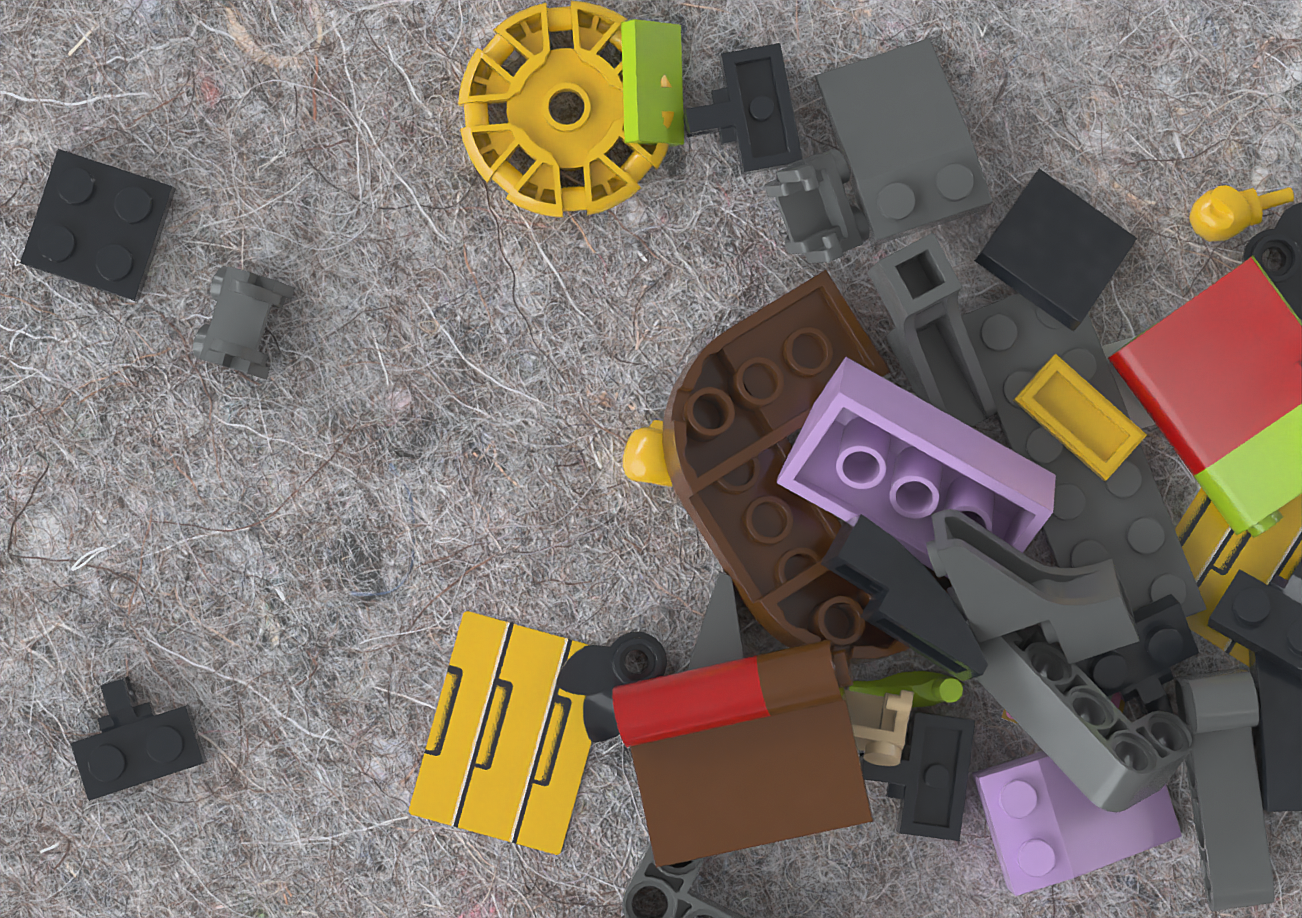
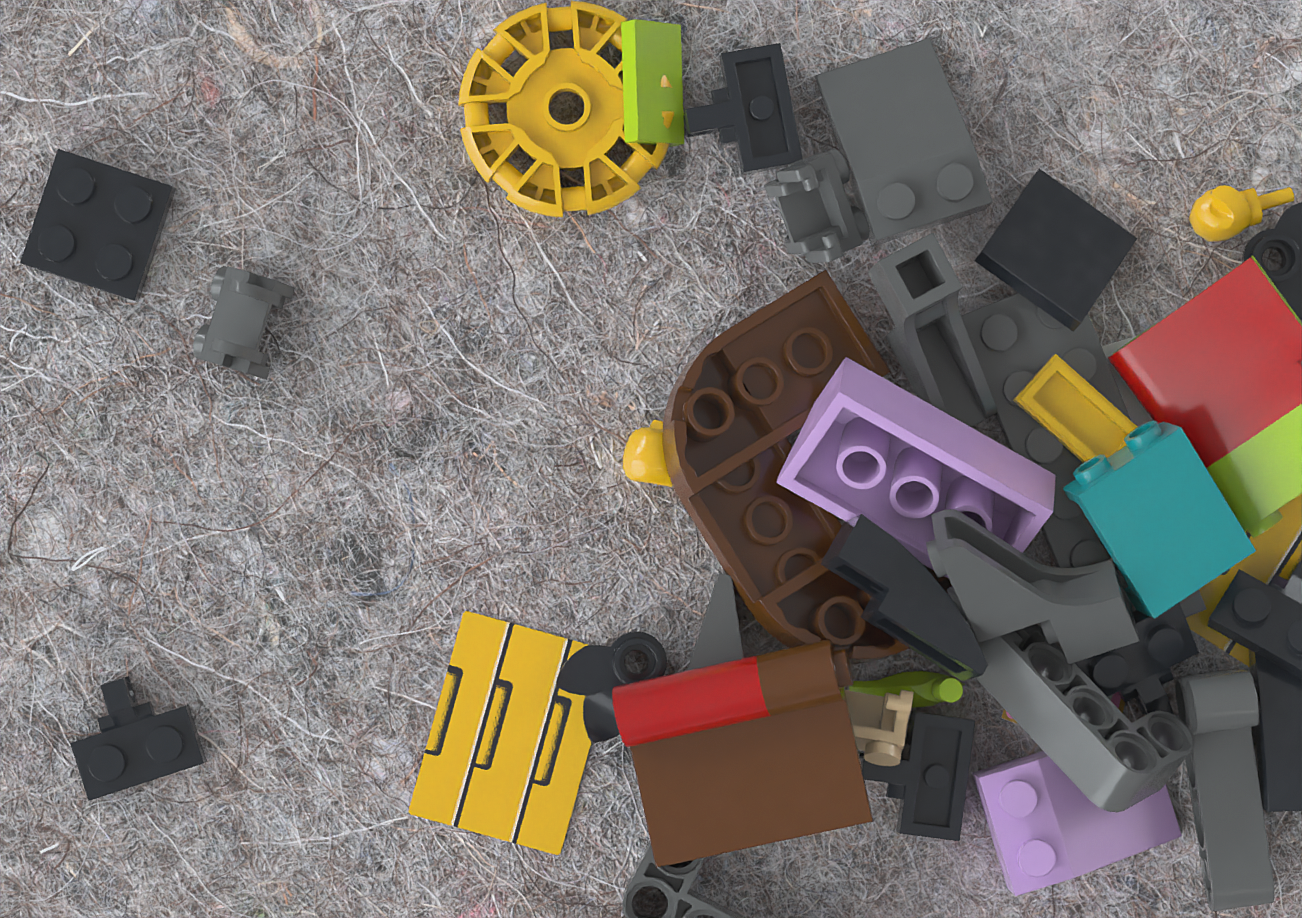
none -> teal panel [1063,421,1256,619]

